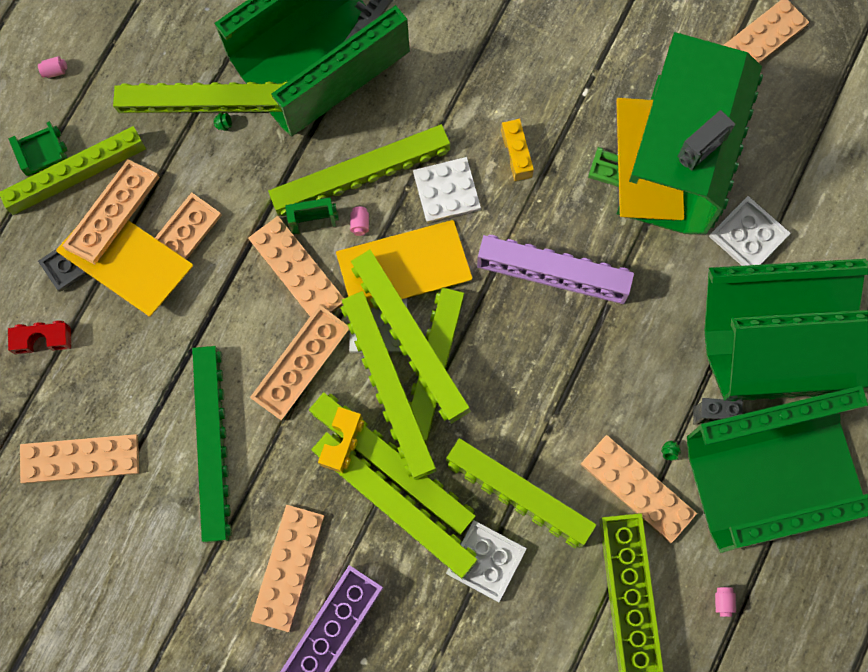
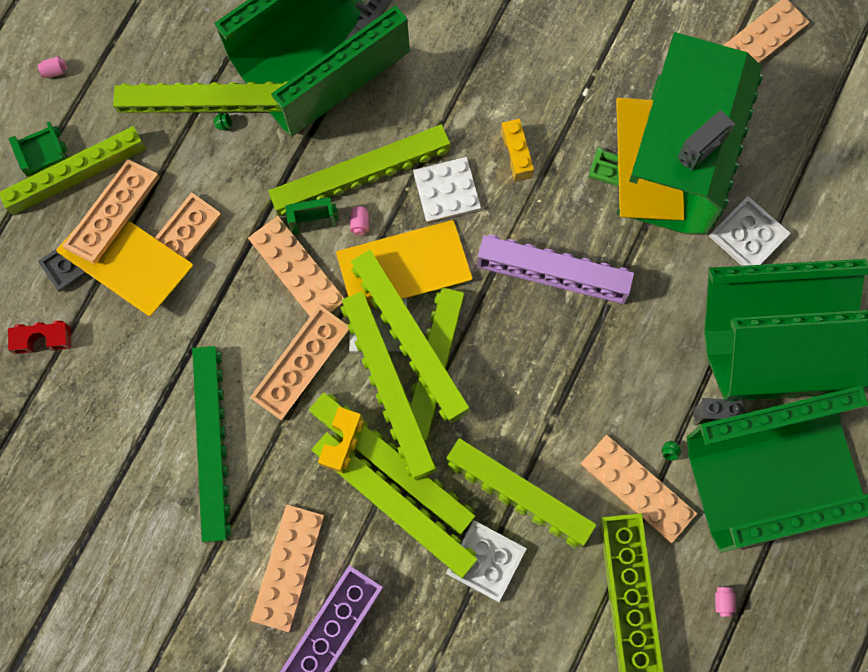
light nougat plate [20,434,139,484] -> none

